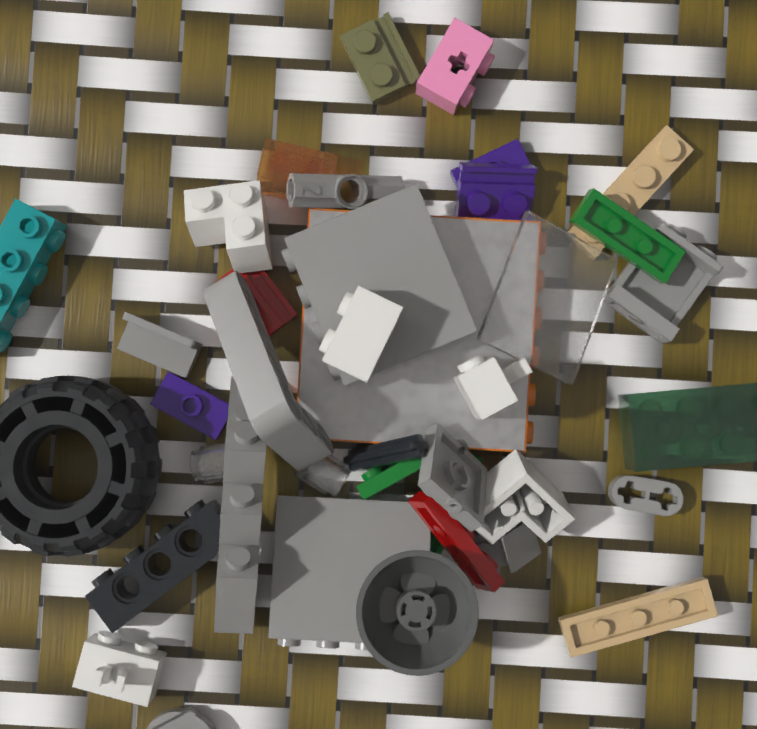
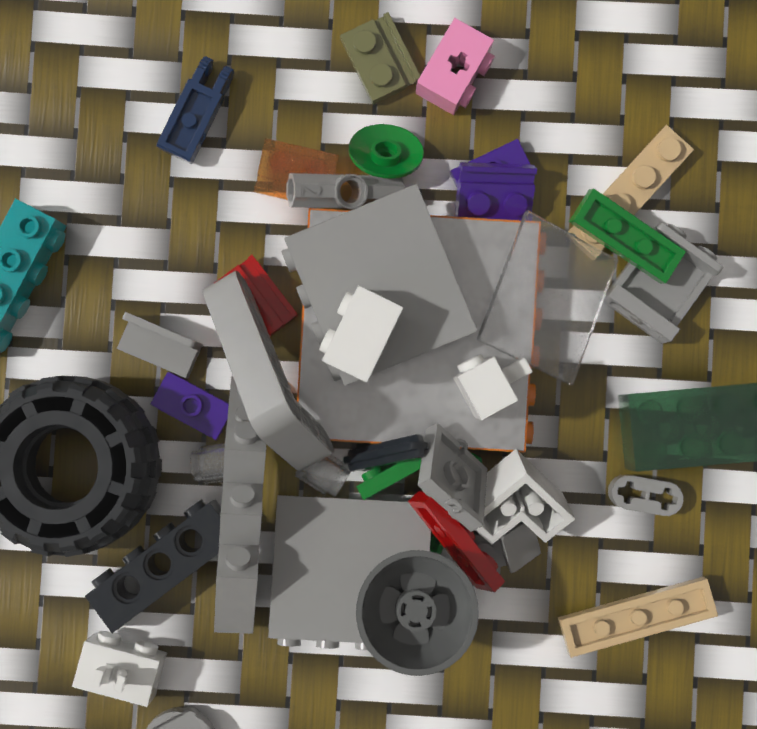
white brick [184,180,272,273] -> none
none -> dark blue hinge [156,56,234,164]
none -> green dish [349,124,424,179]

